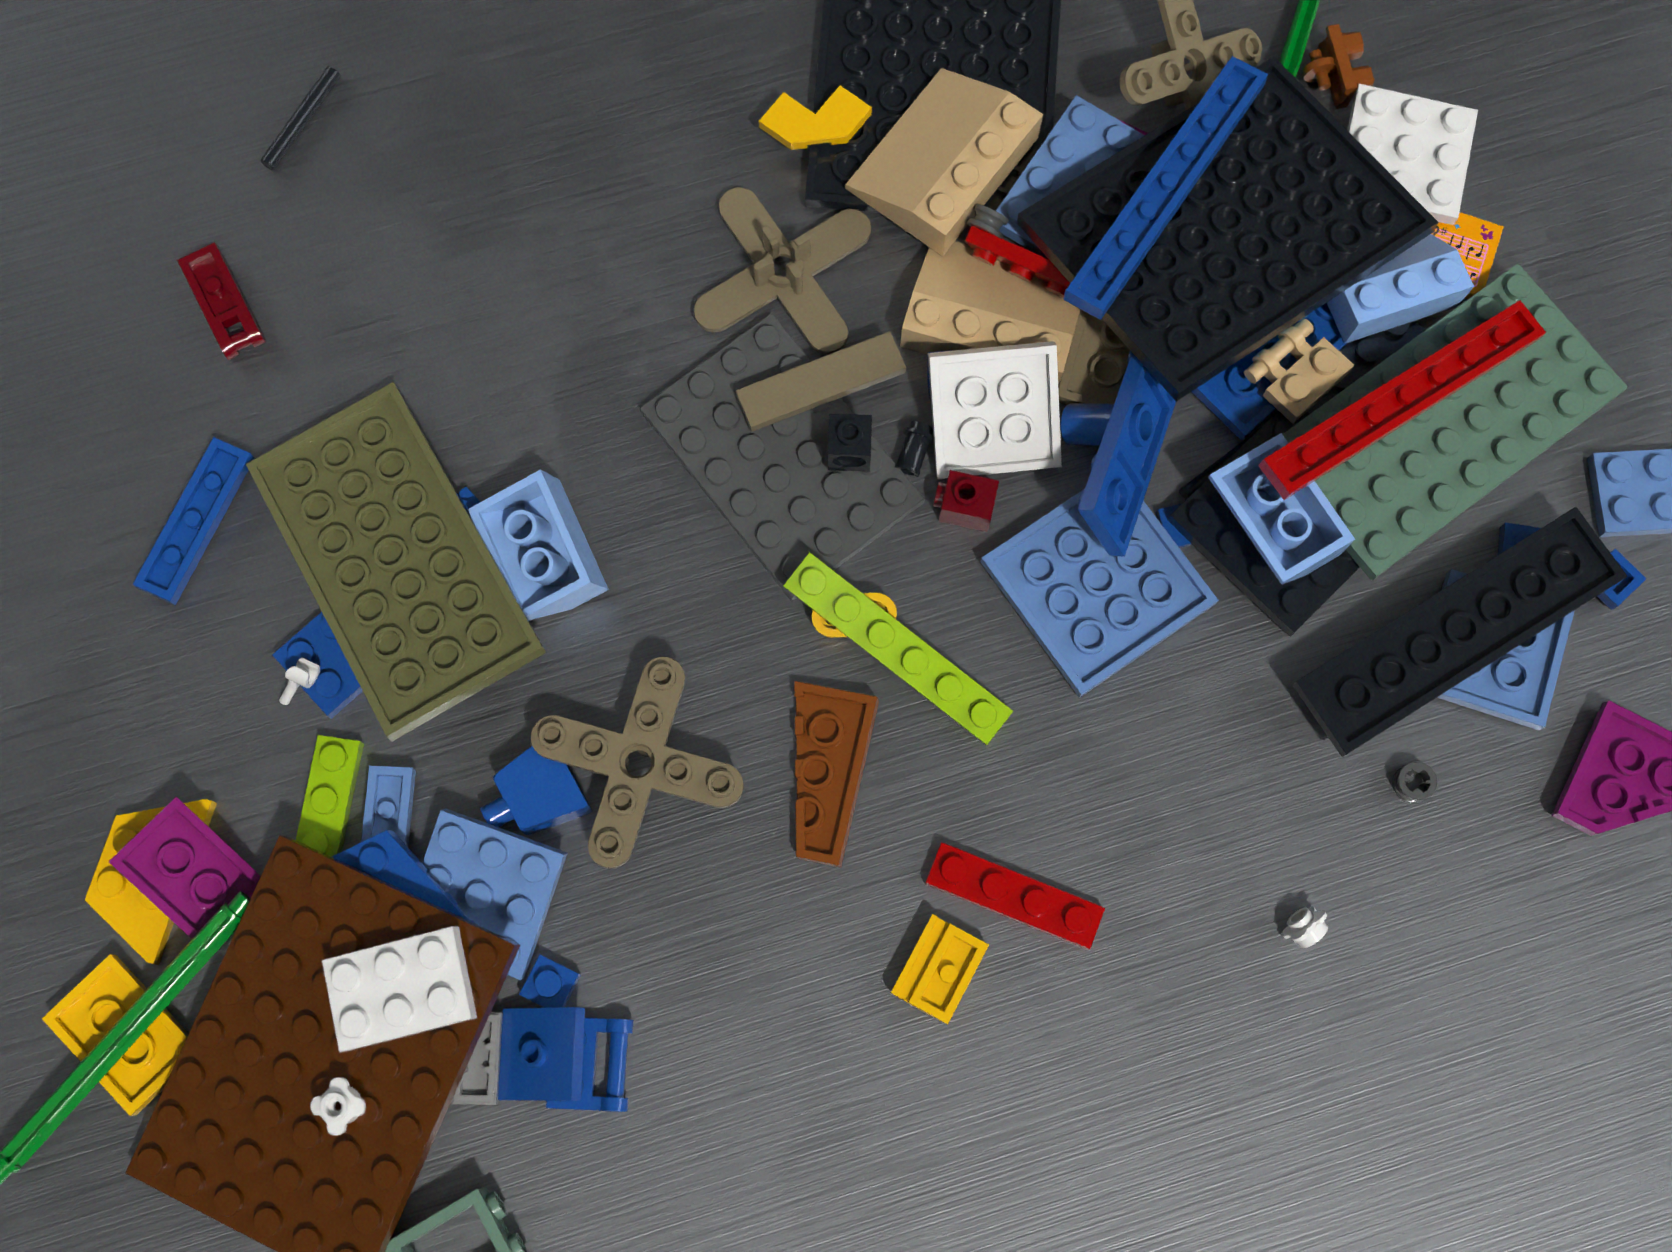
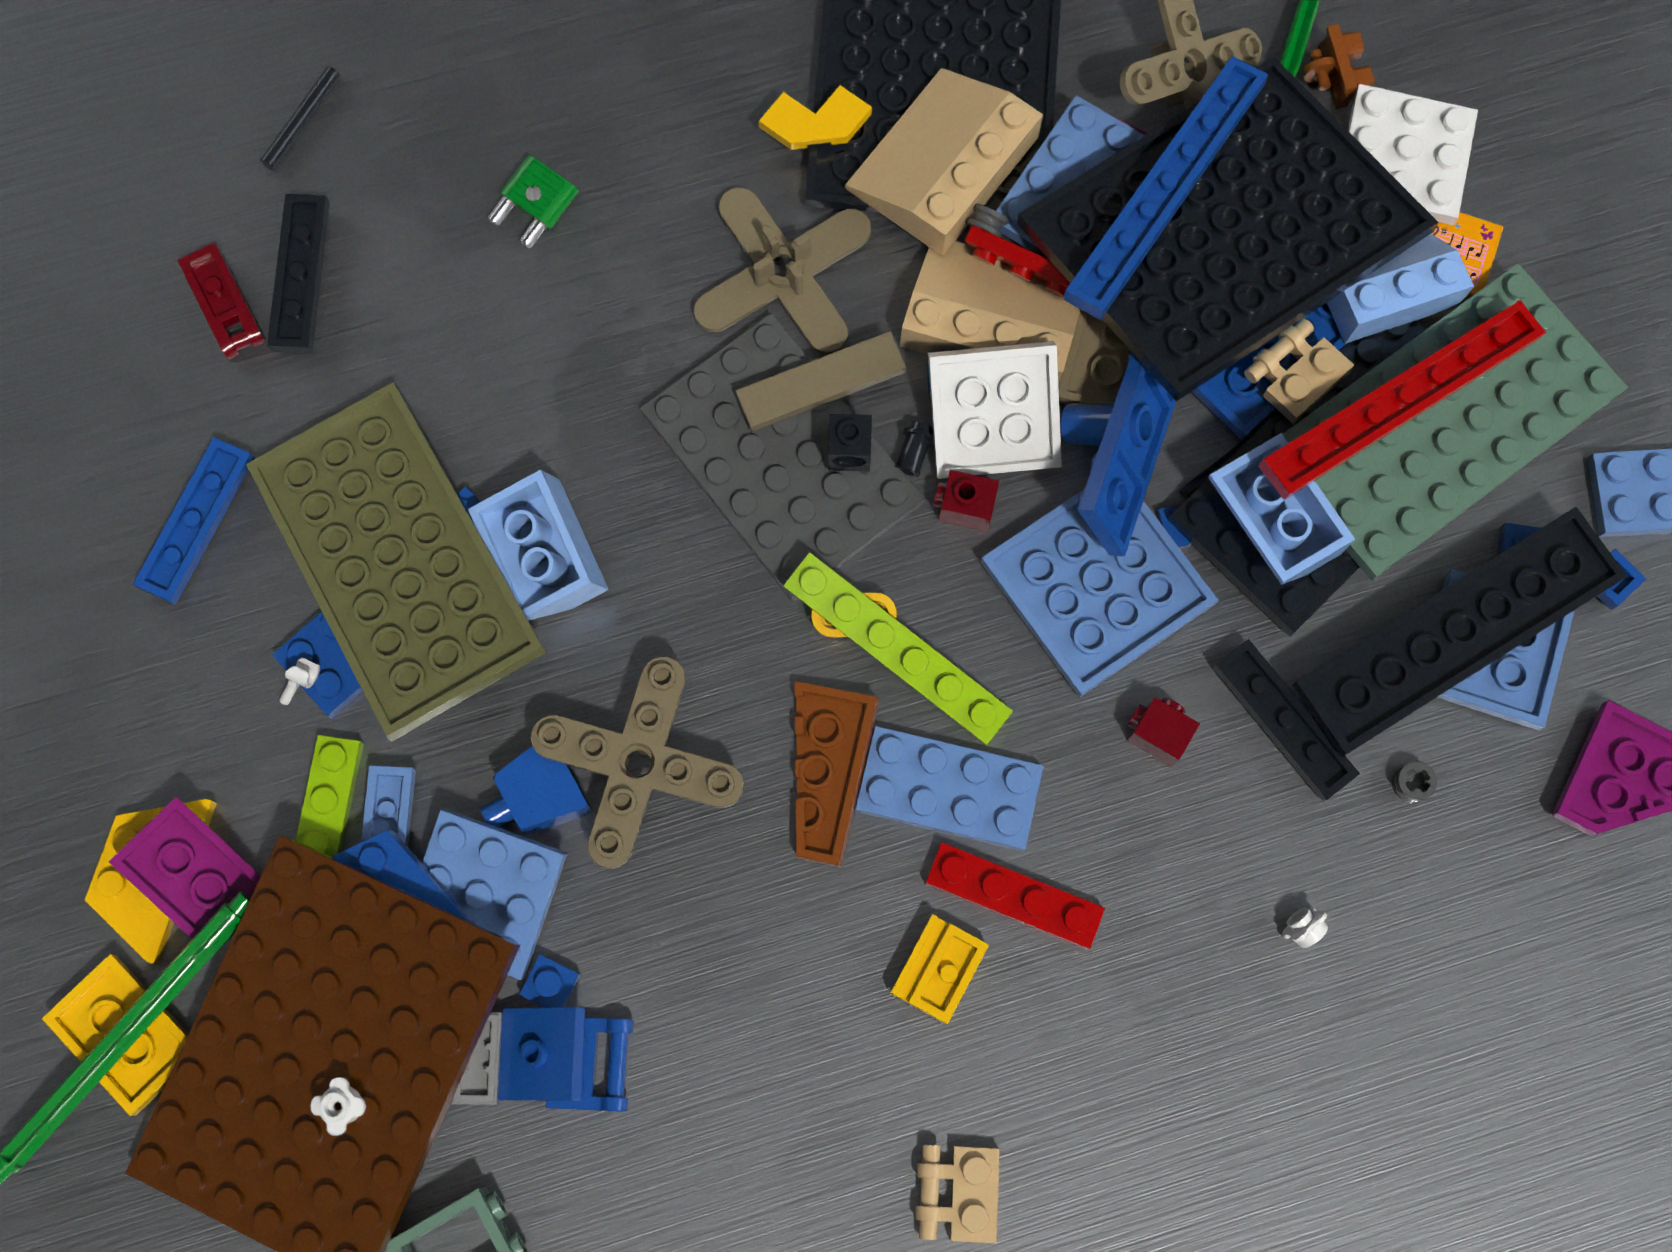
white plate [322,926,477,1052] -> none
none -> black plate [267,194,330,354]
none -> green piece [488,154,579,248]
none -> medium blue plate [855,726,1044,852]
none -> tan plate [915,1144,1000,1243]
none -> dark red brick [1127,697,1200,767]
none -> black plate [1213,639,1360,802]

